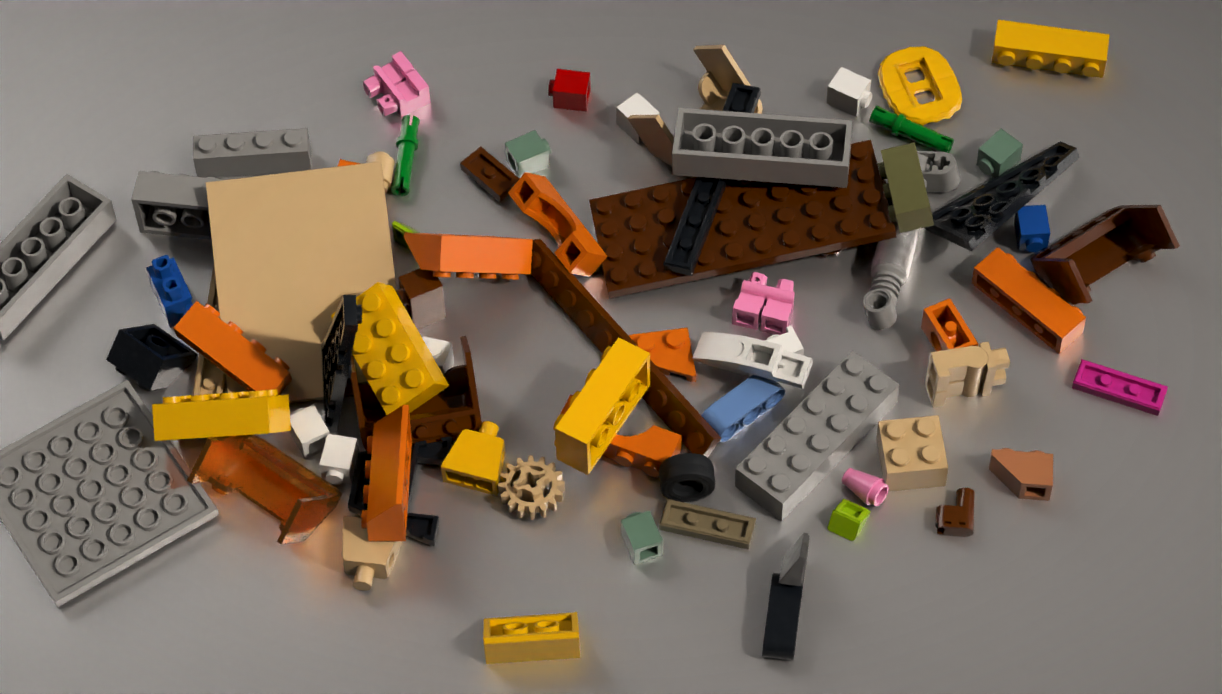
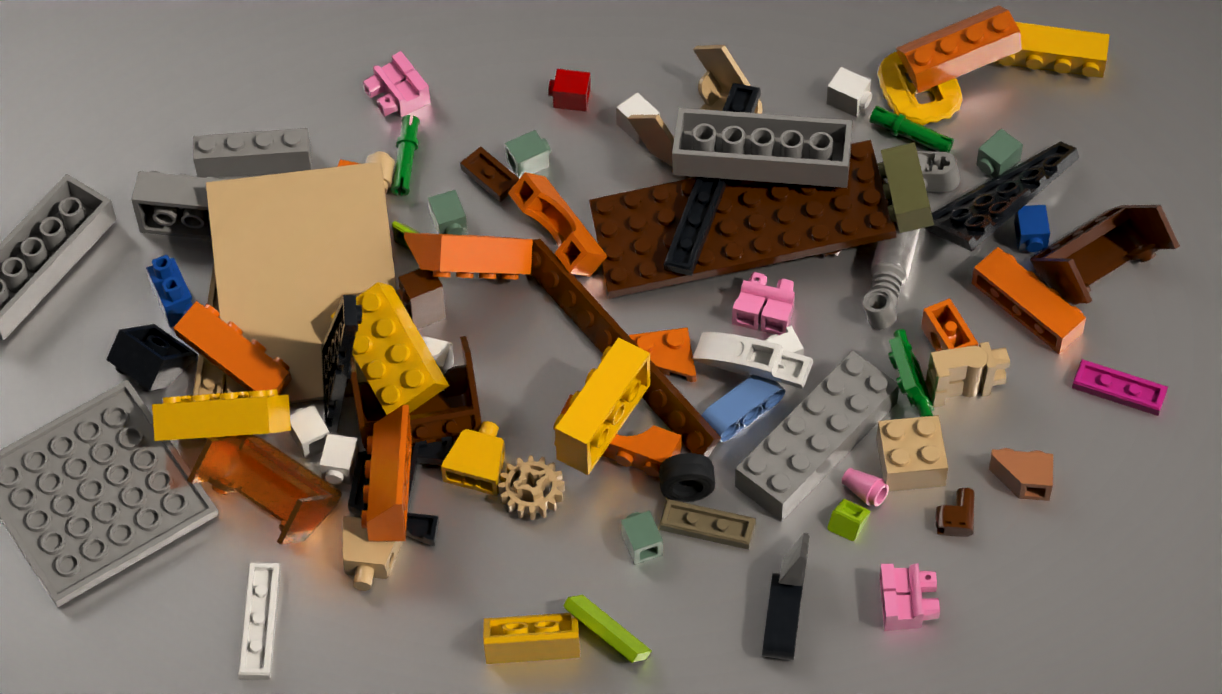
none -> white tile [238,562,281,680]
none -> sand green brick [428,190,468,235]
none -> lime tile [563,595,652,663]
none -> bright pink hips [879,563,940,631]
none -> green plate [888,329,934,417]
none -> orange slope [896,5,1022,93]

